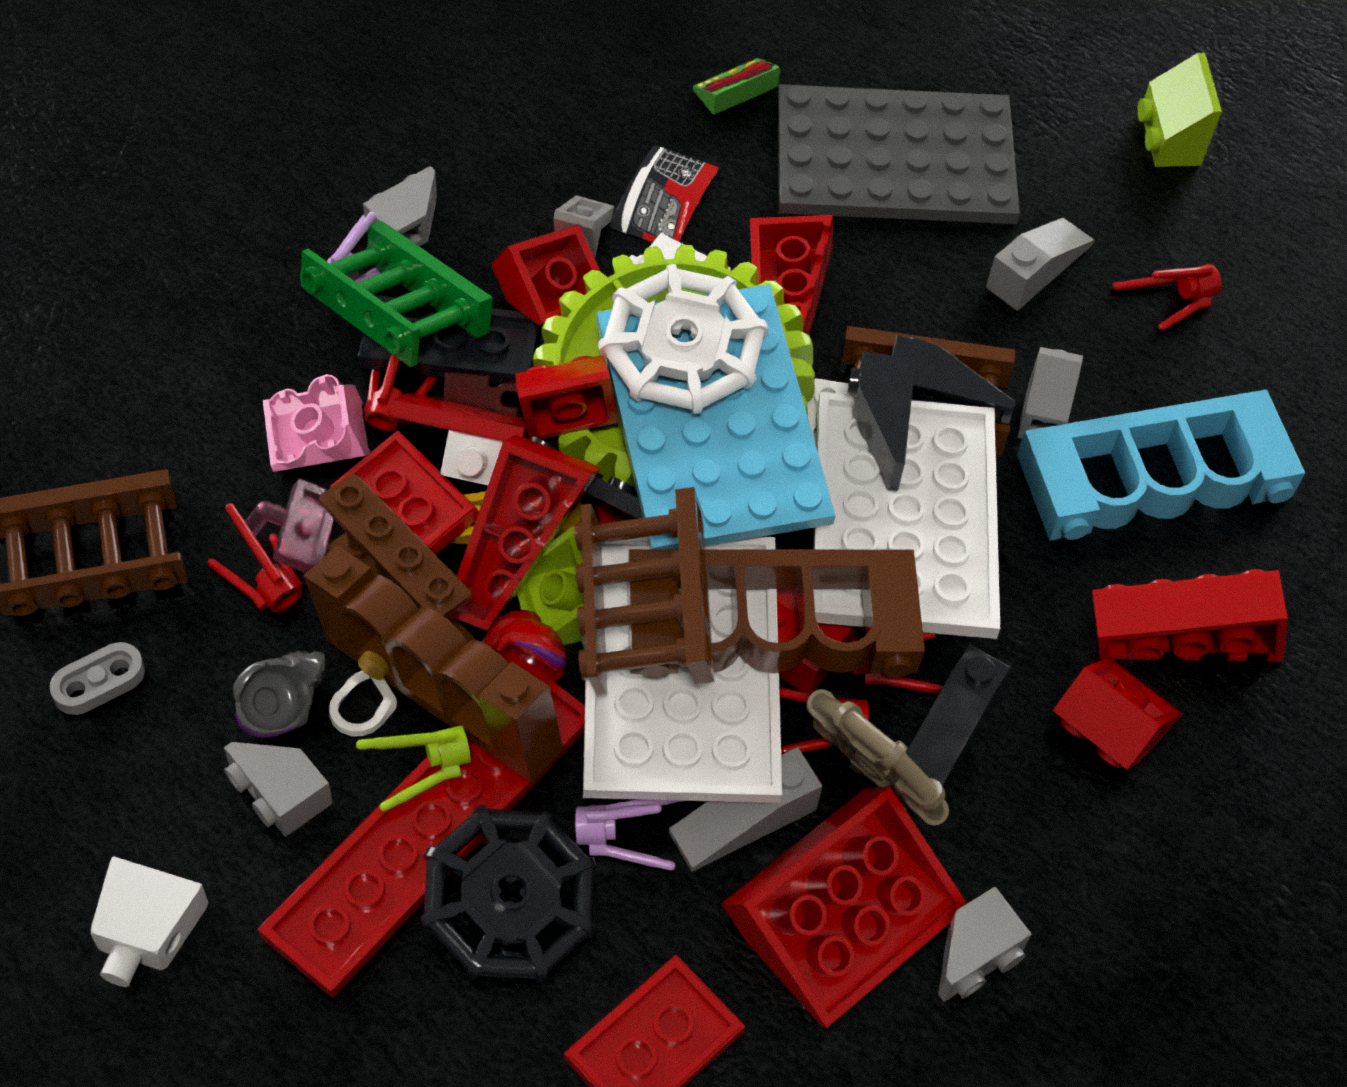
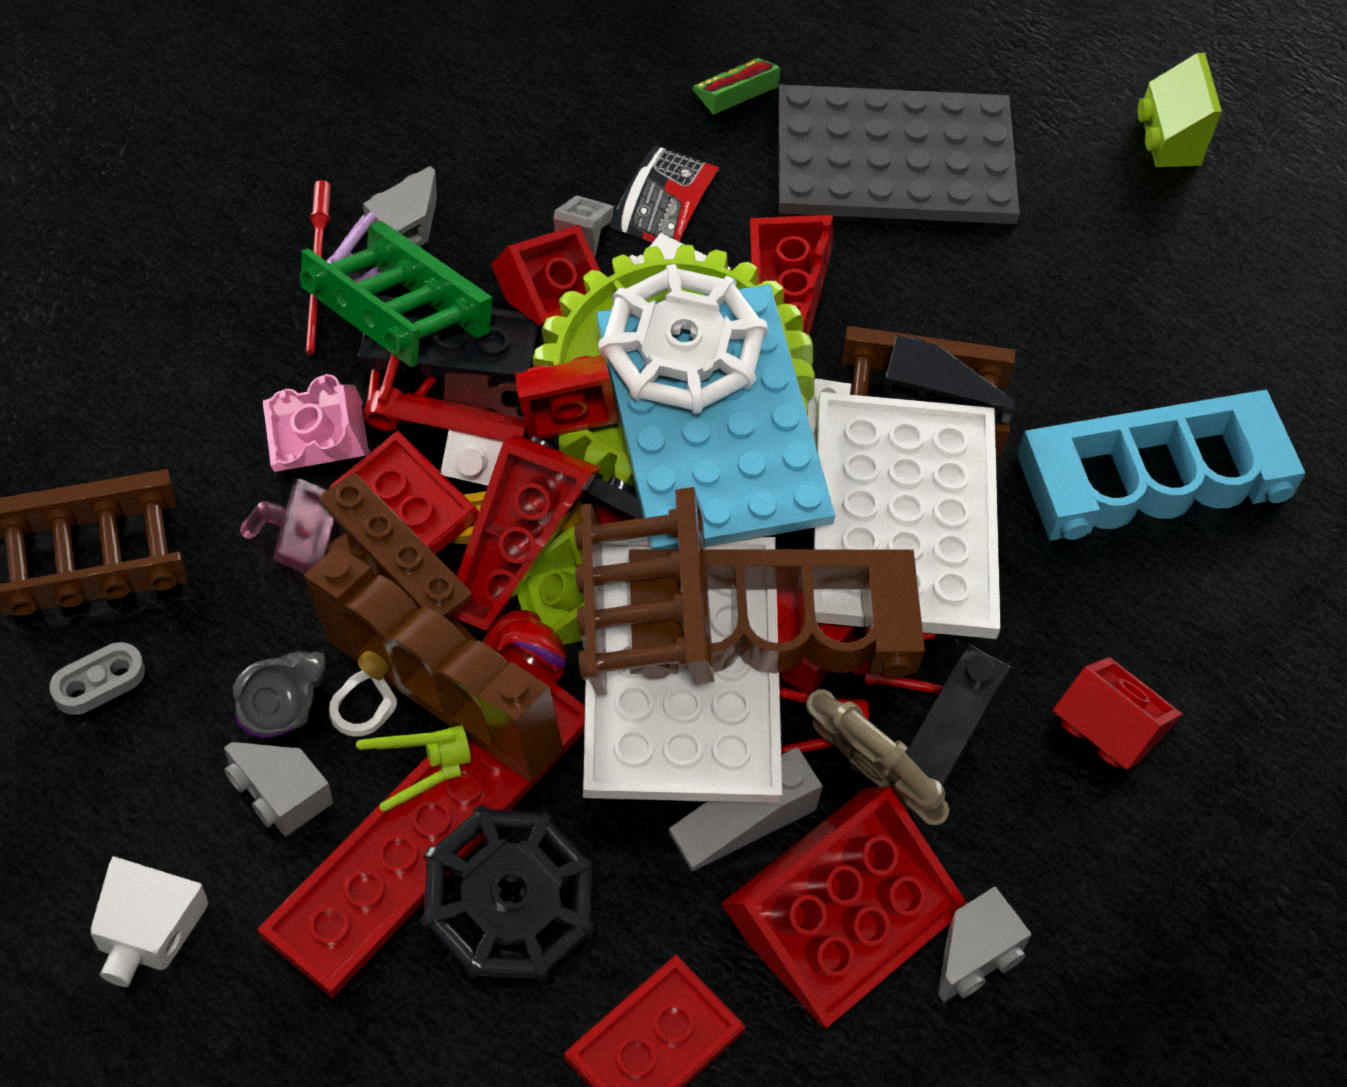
red plant [207,503,303,612] -> none
lavender plant [576,799,682,871] -> none
black slope [847,351,916,491] -> none
light grey slope [986,218,1094,311] -> none
light grey slope [1017,347,1083,439] -> none
red wedge [1092,569,1288,662] -> none
red plant [1112,264,1222,331] -> none
none -> red piece [306,180,331,355]

